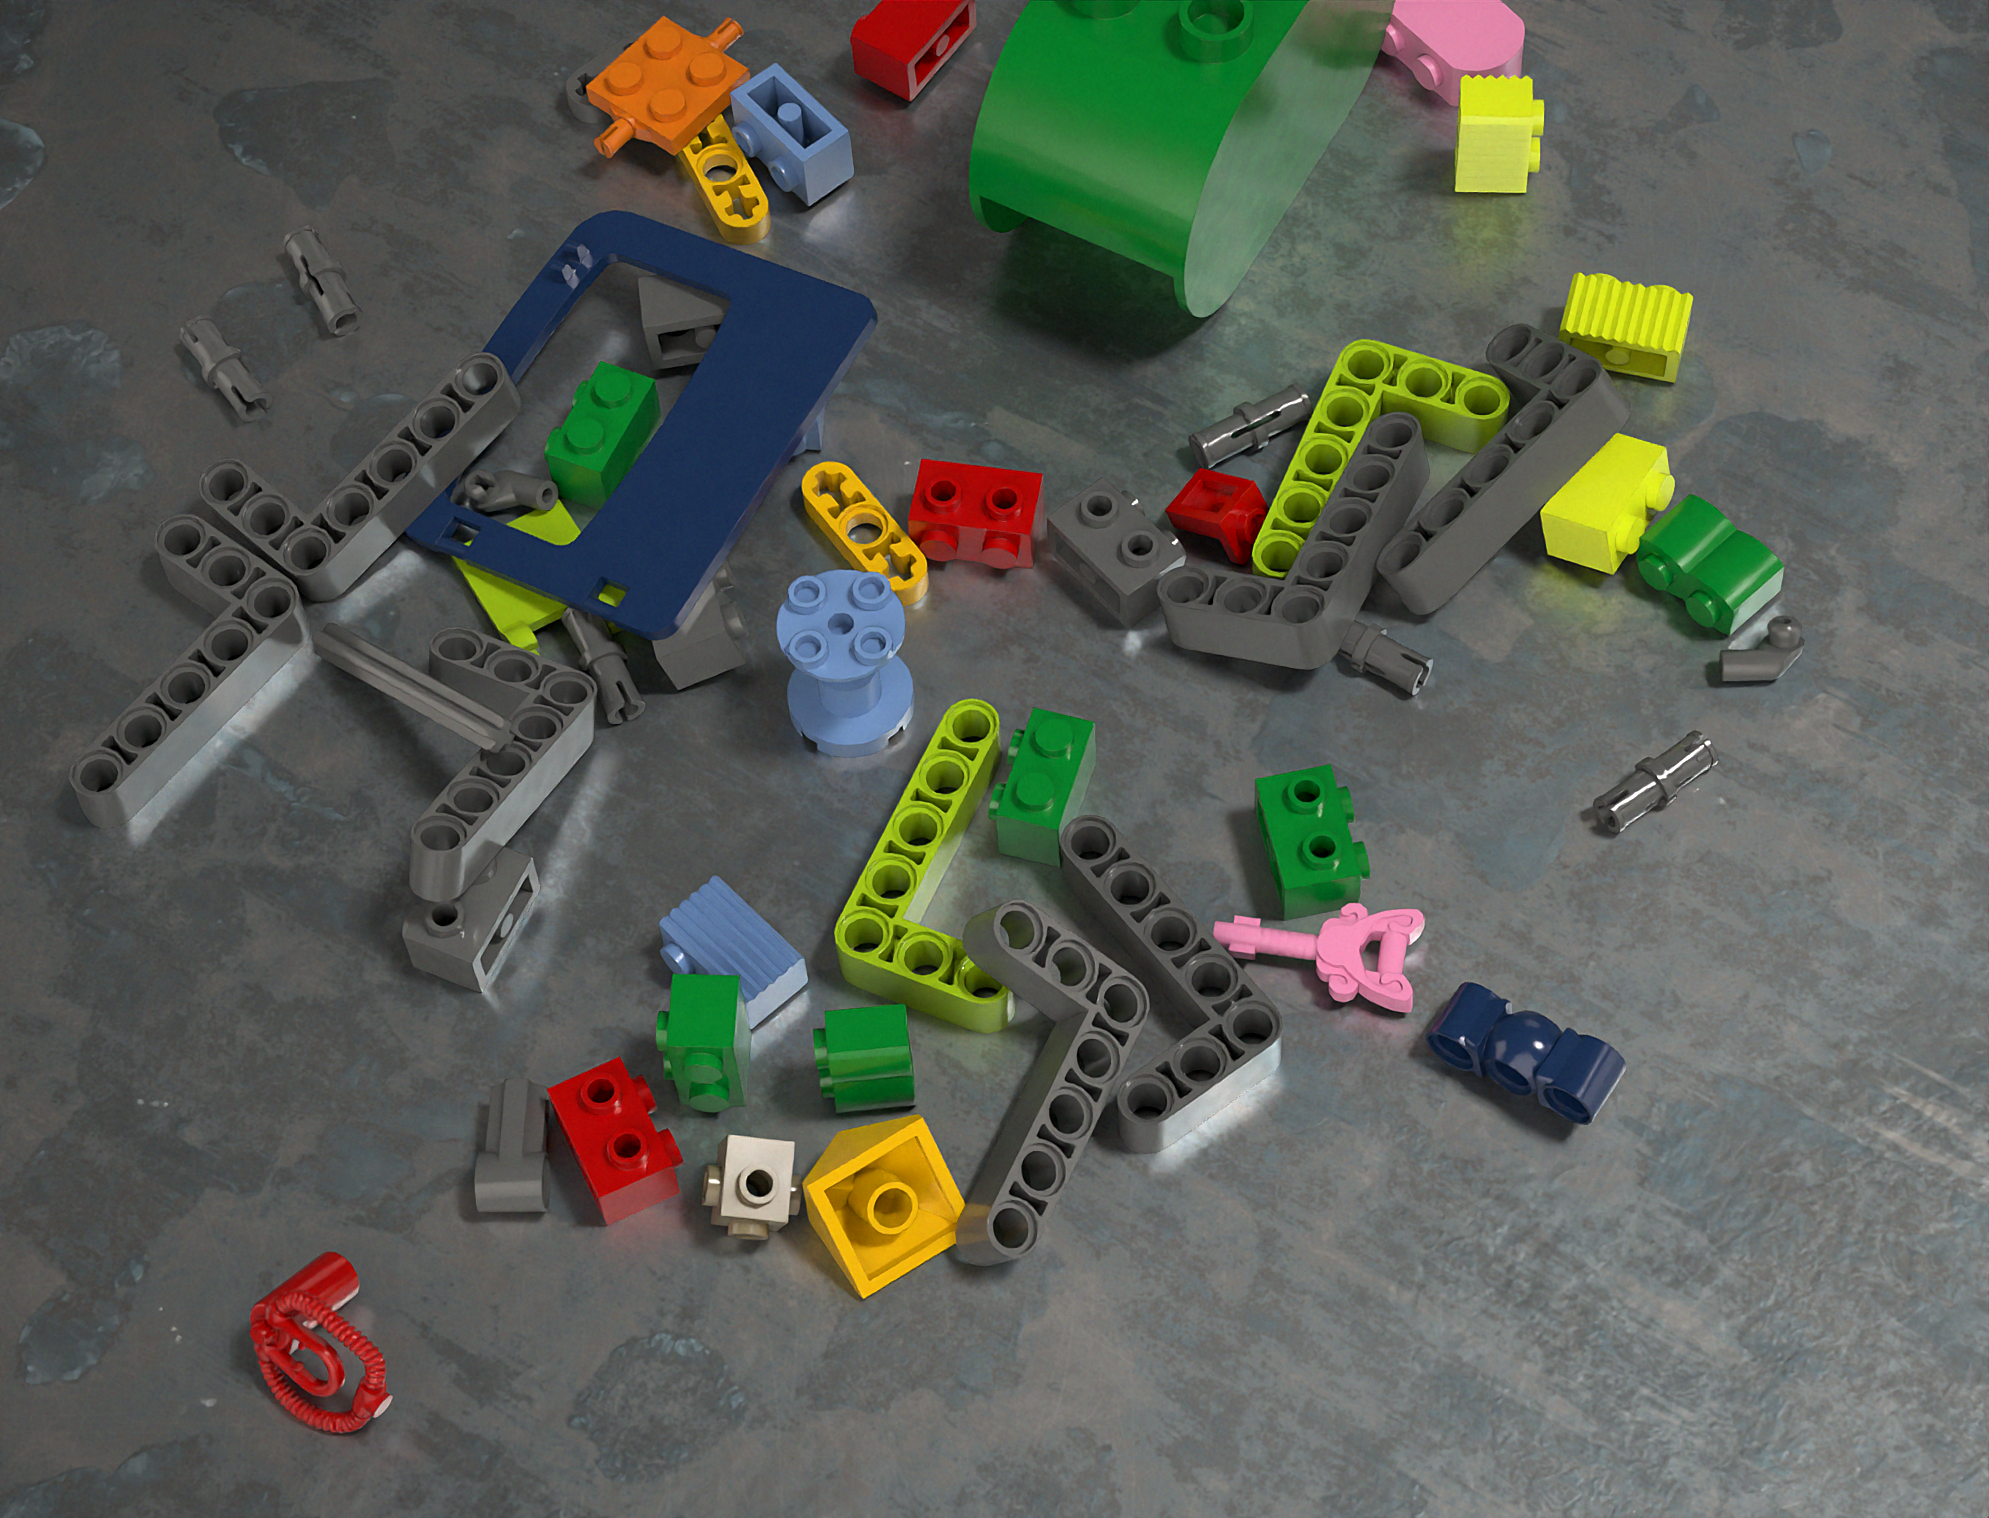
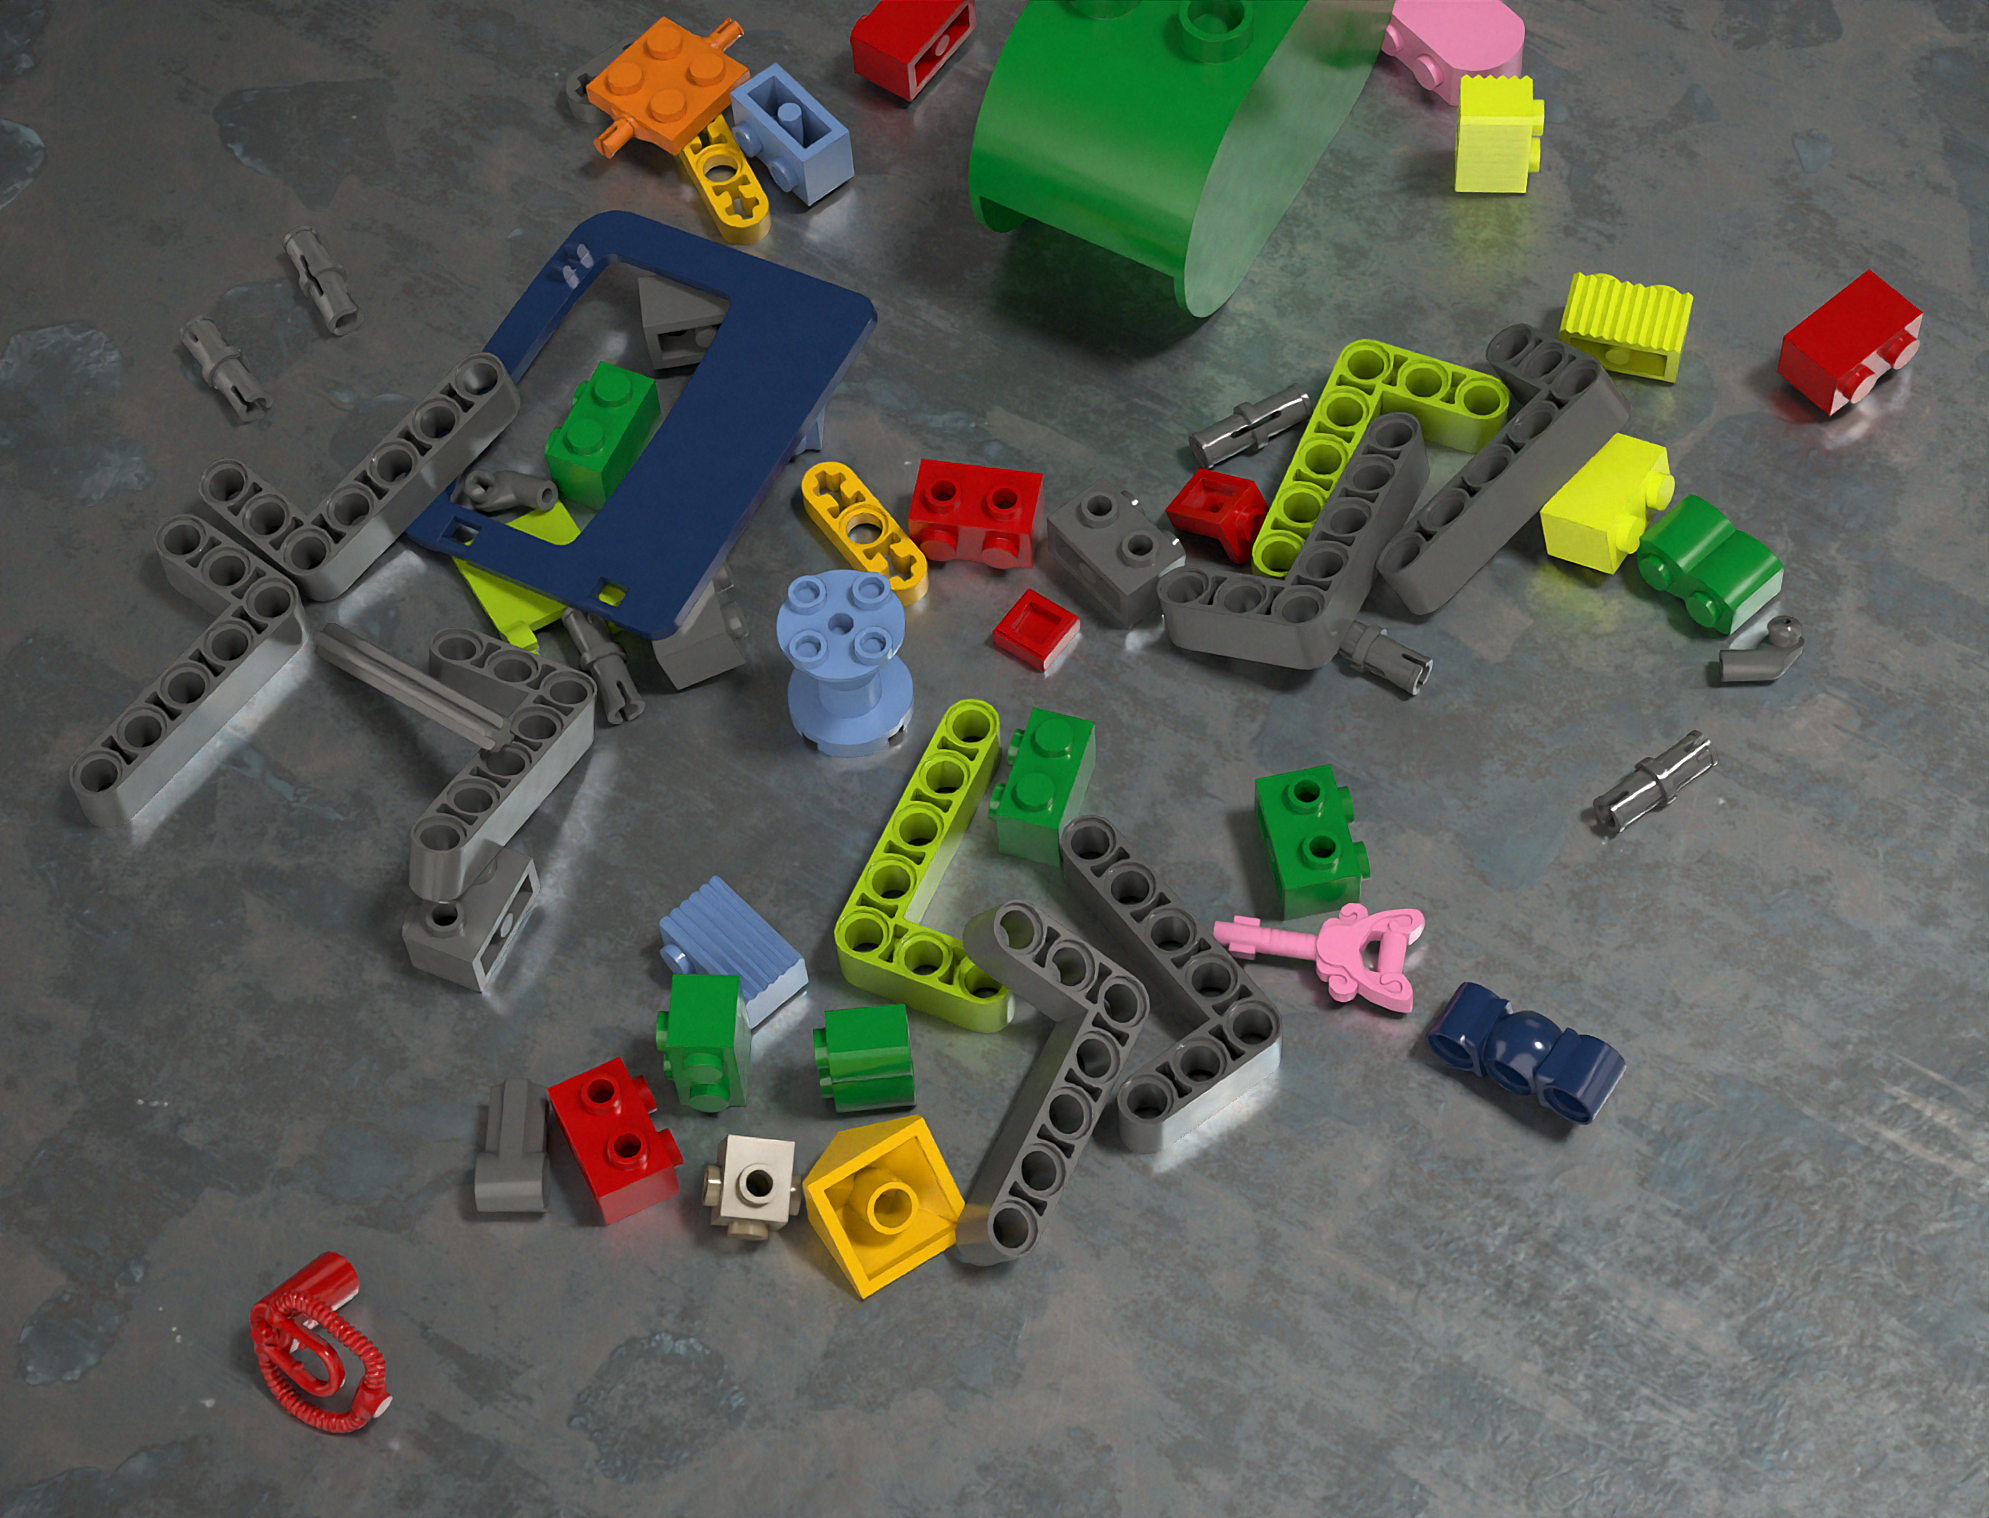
none -> red tile [992,588,1080,673]
none -> red brick [1777,269,1923,416]

